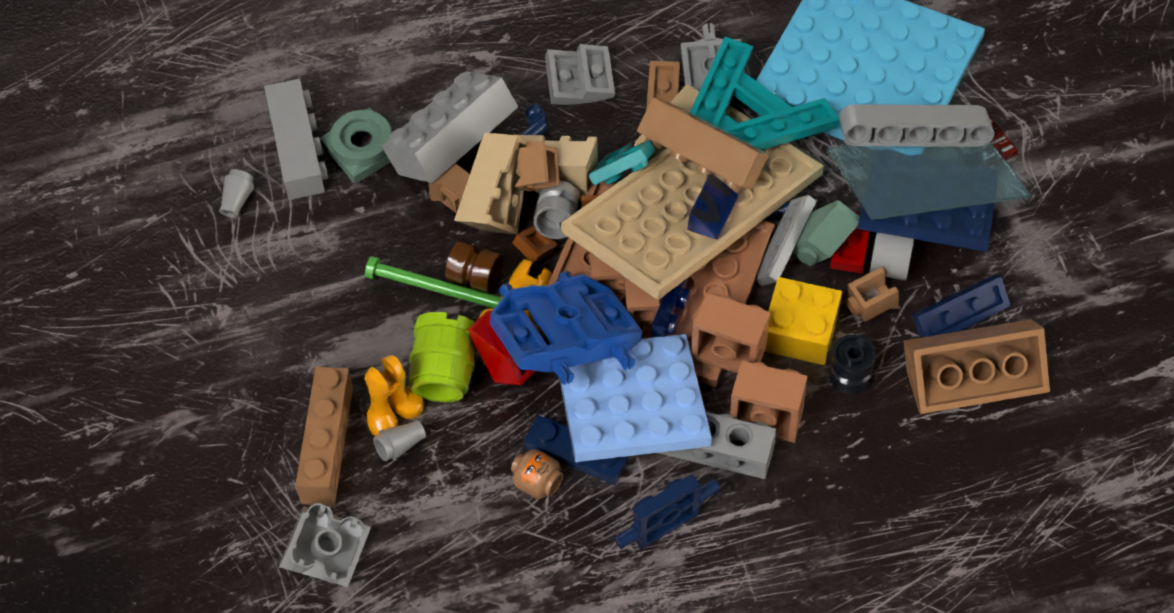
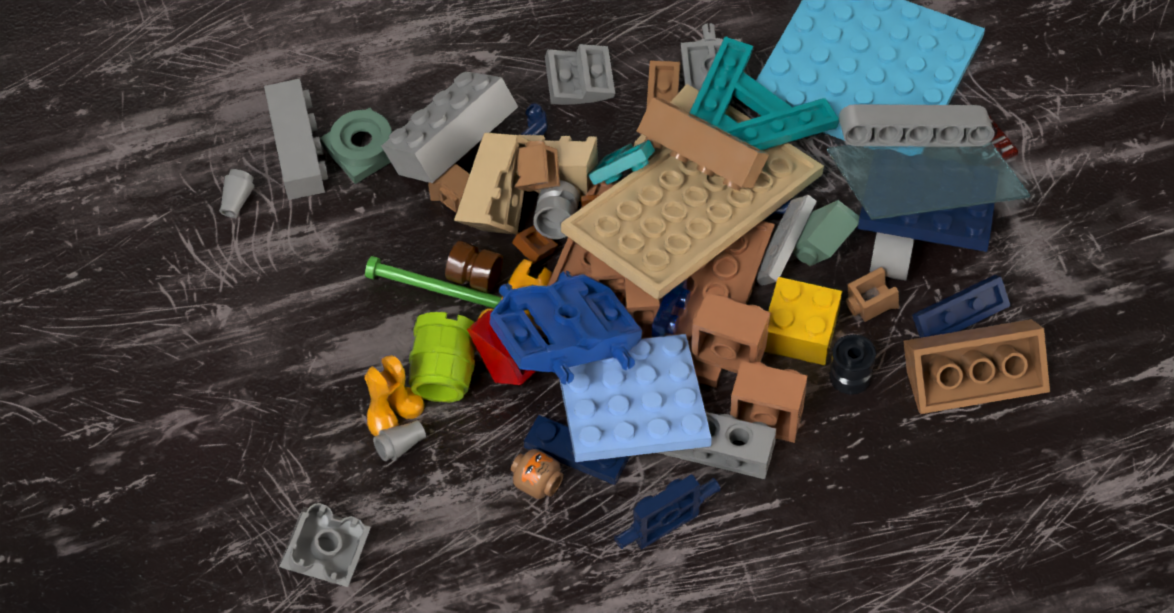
medium nougat brick [295,367,353,506] -> none
clear blue slope [687,174,738,240] -> none
red plate [830,211,870,274] -> none

